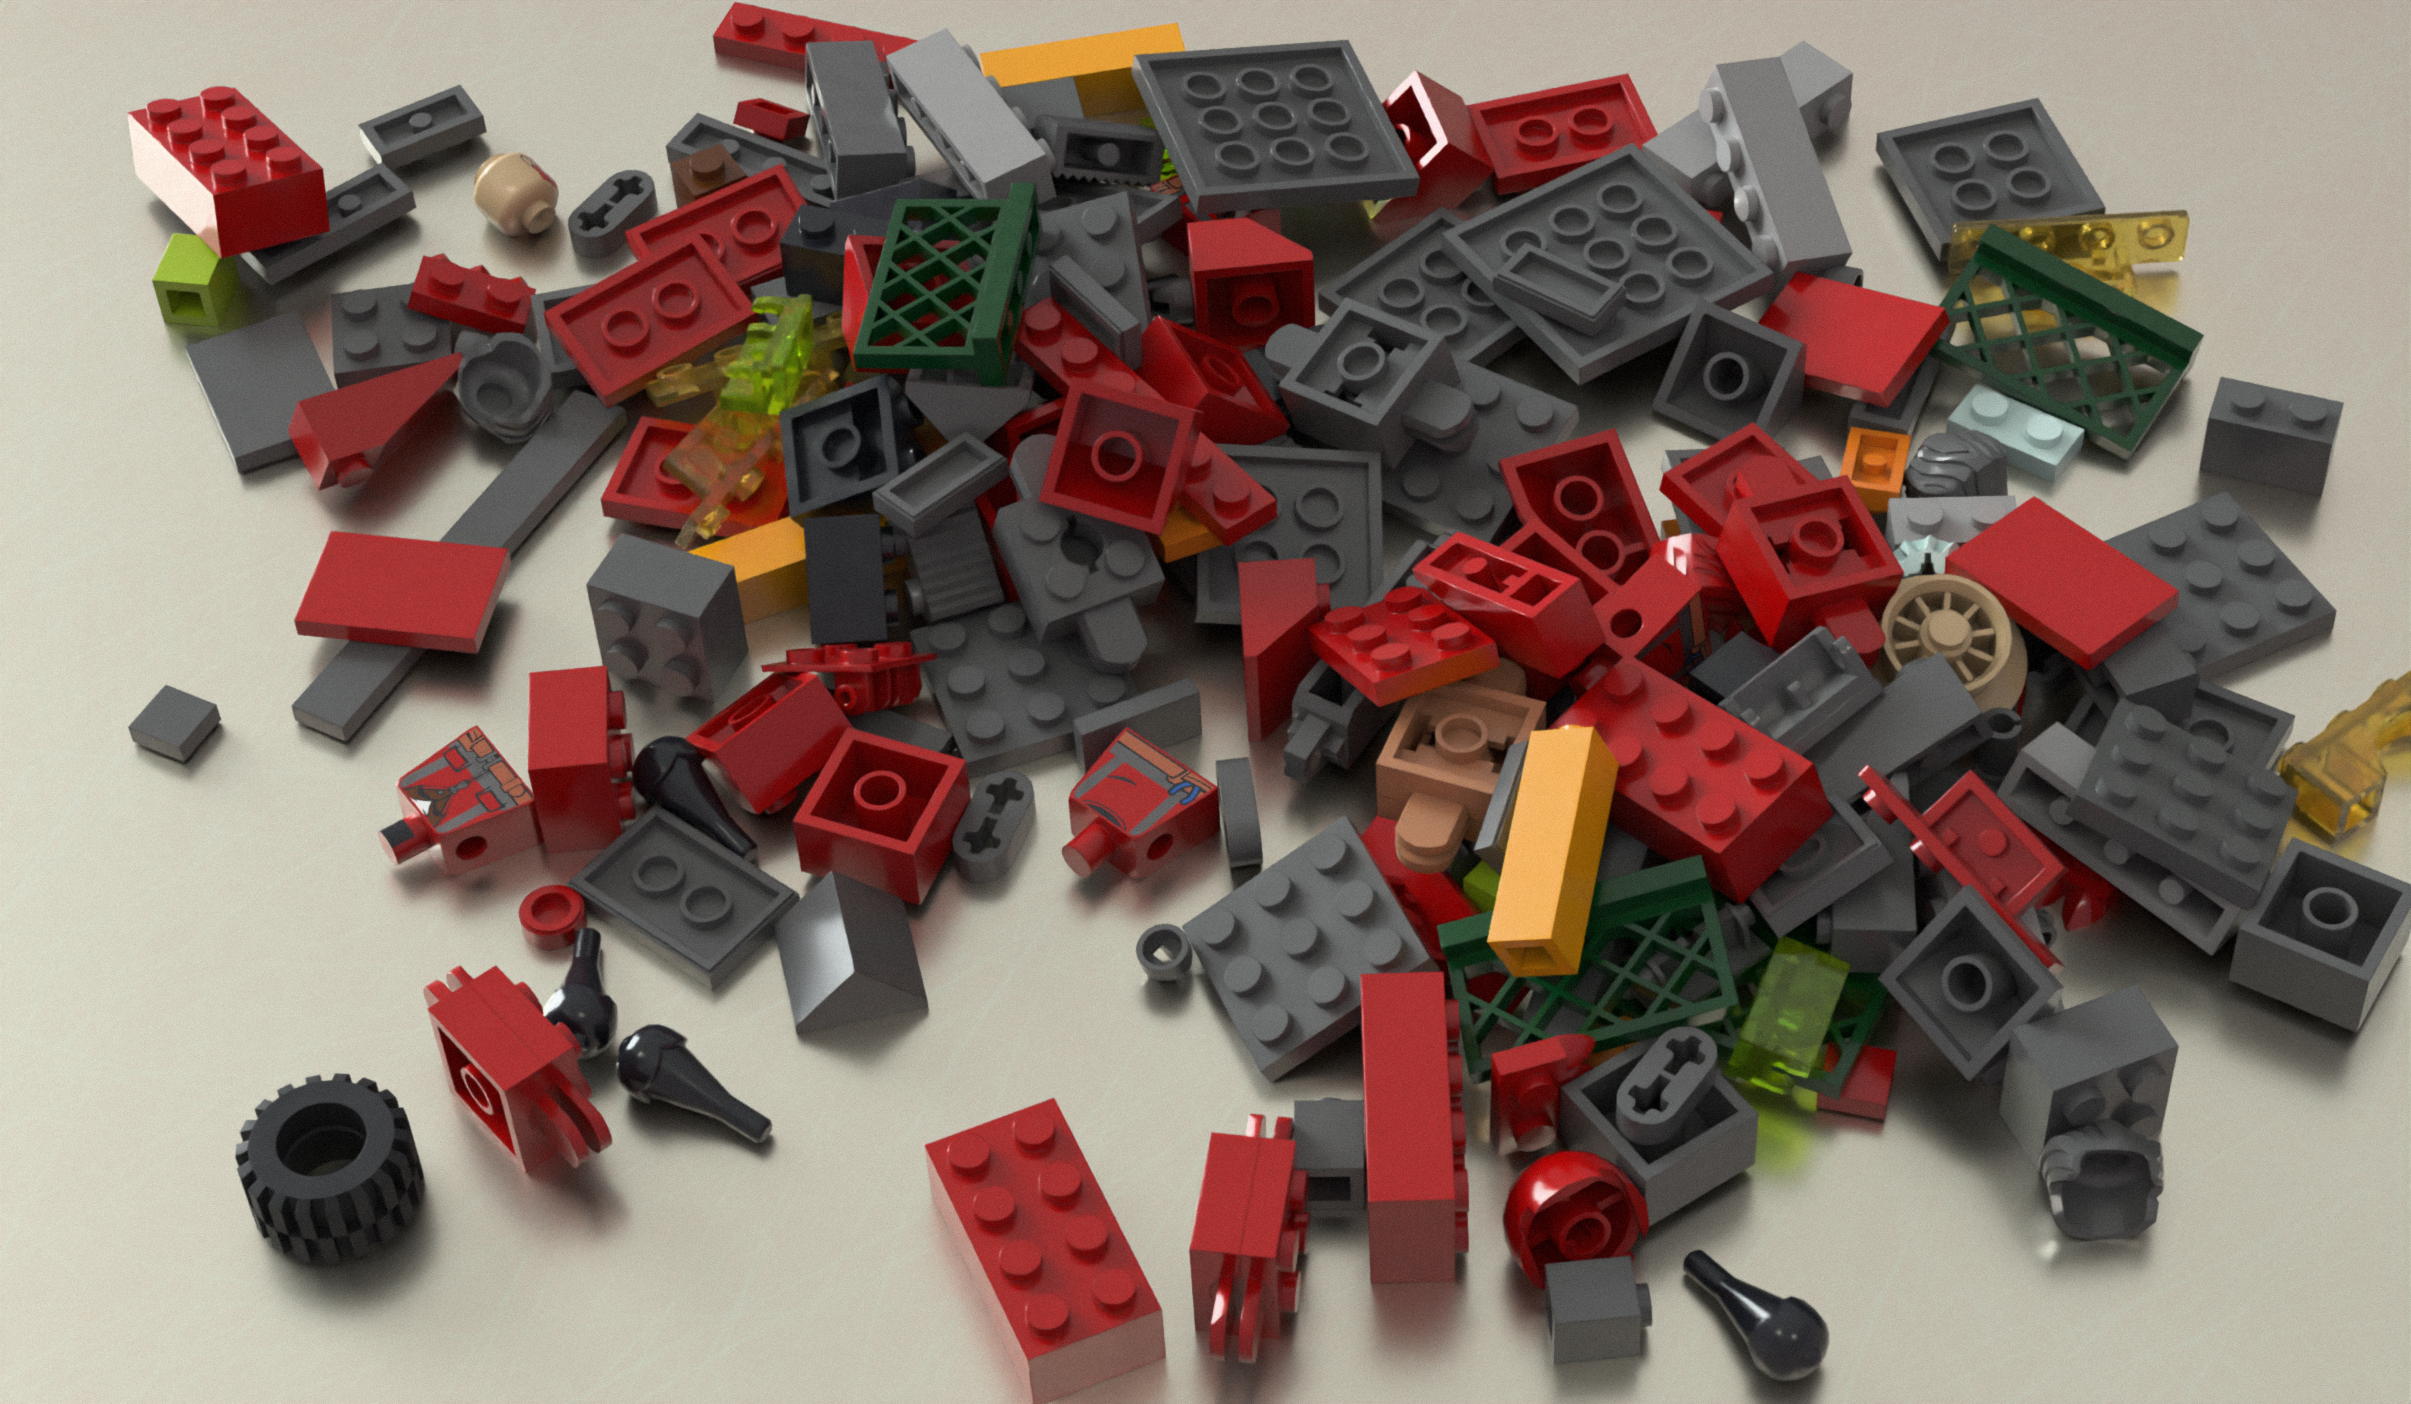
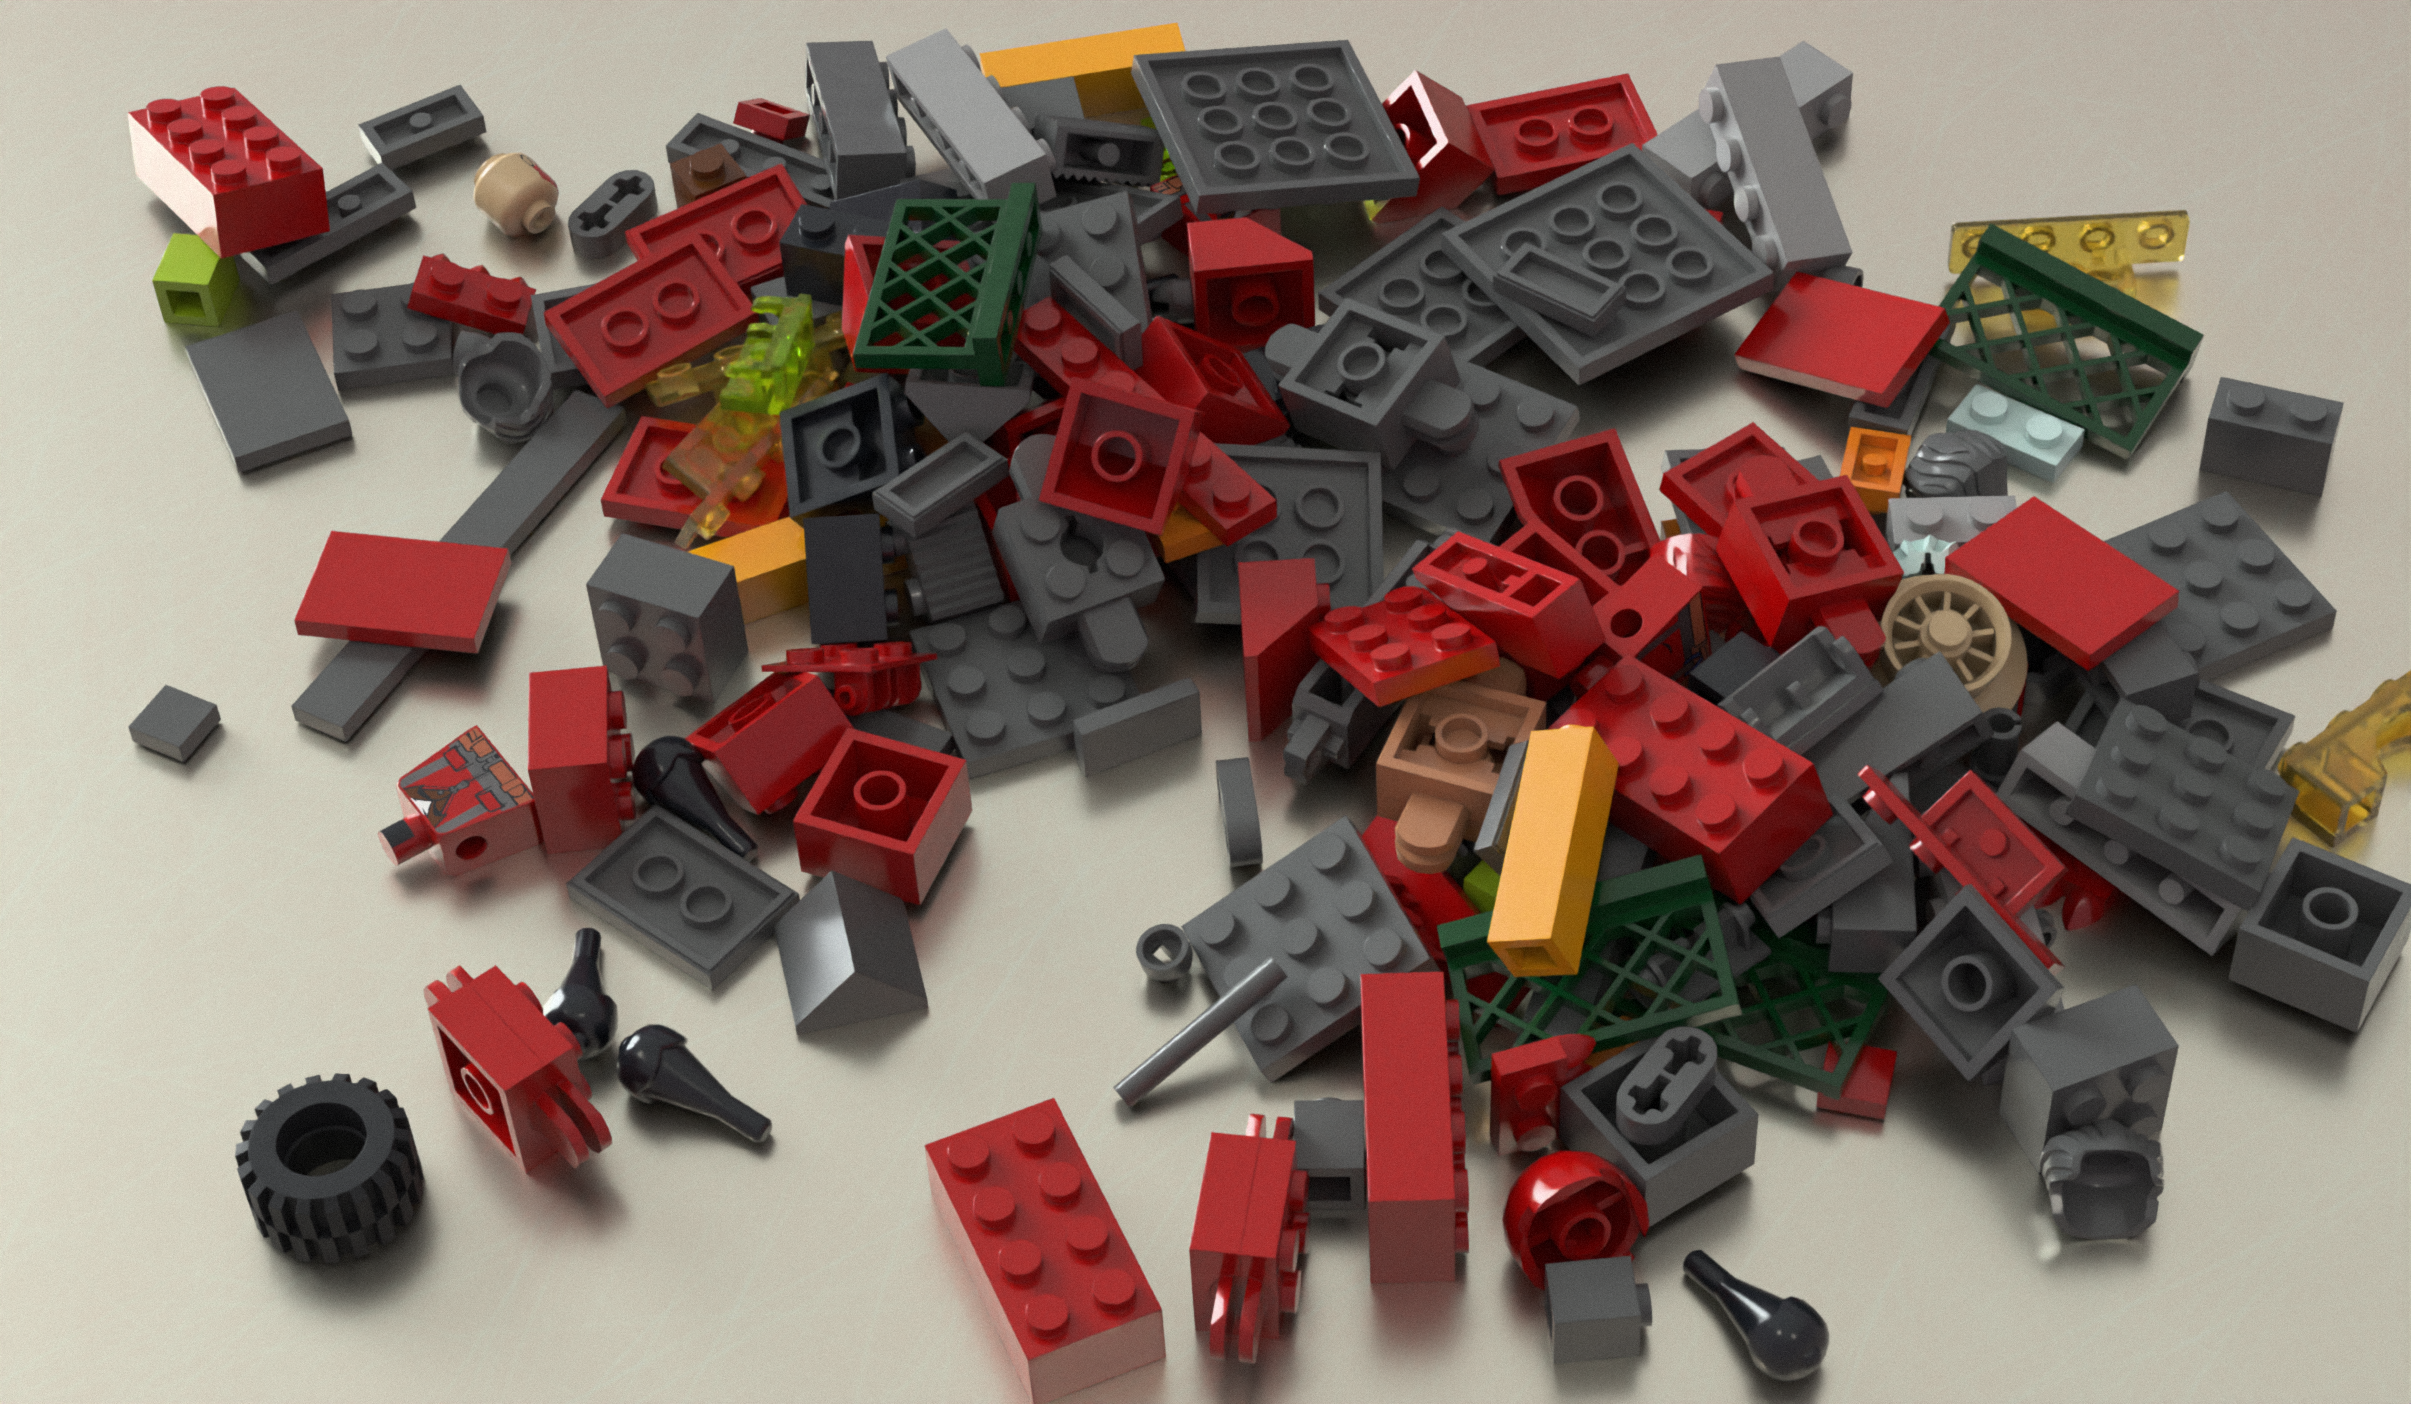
red slope [288,352,463,491] -> none
red tile [519,885,588,950] -> none
red plate [713,2,919,89] -> none
dark grey beam [952,770,1036,883] -> none
red torso [1062,727,1221,879] -> none
dark grey slope [1651,297,1807,440] -> none
clear neon green hinge [1723,936,1851,1094] -> none
dark grey plate [1876,98,2106,262] -> none
none -> dark grey bar [1113,956,1288,1108]

